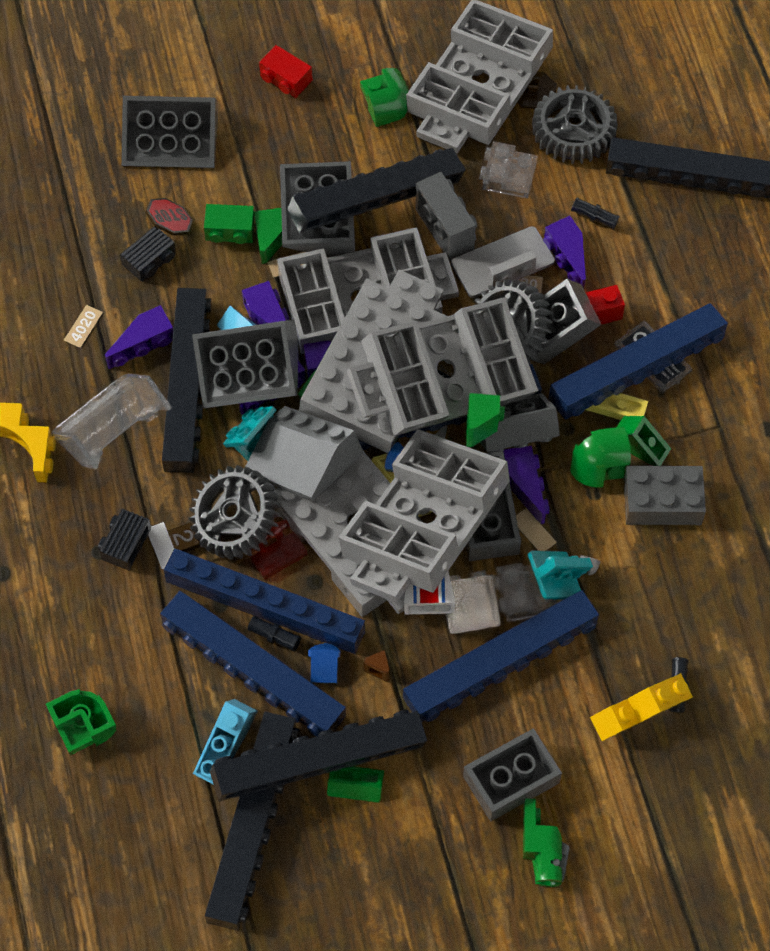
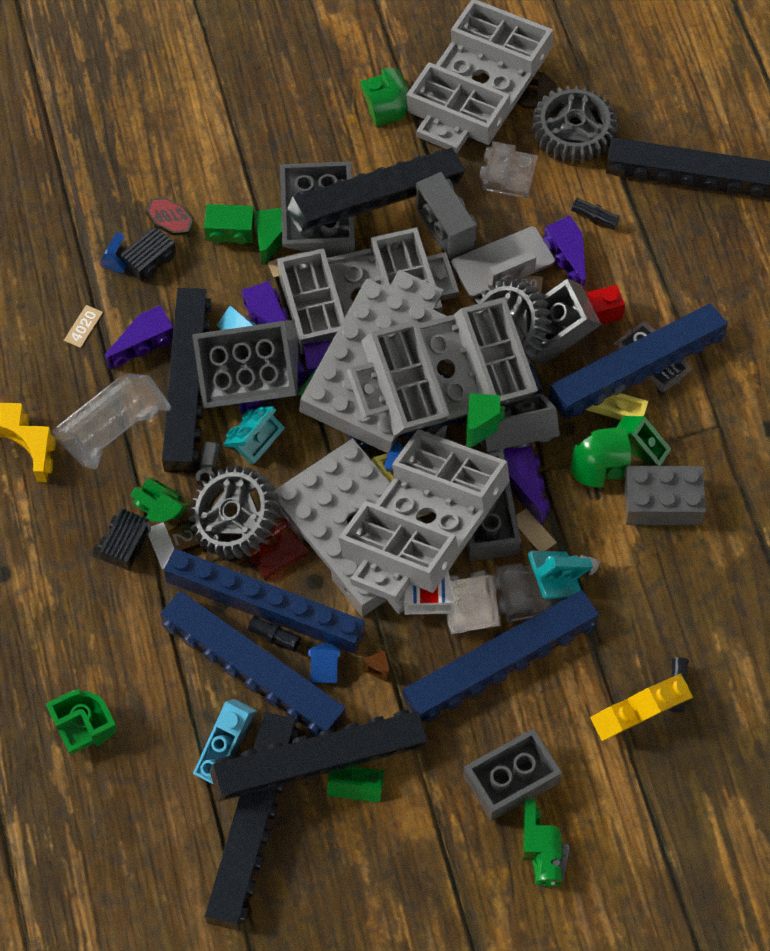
dark grey slope [121,96,218,168] -> none
slope [245,406,364,501] -> none
red brick [259,45,313,98] -> none
none -> blue tile [99,231,127,273]
none -> green brick [130,478,190,522]
none -> dark grey bar [195,442,220,485]

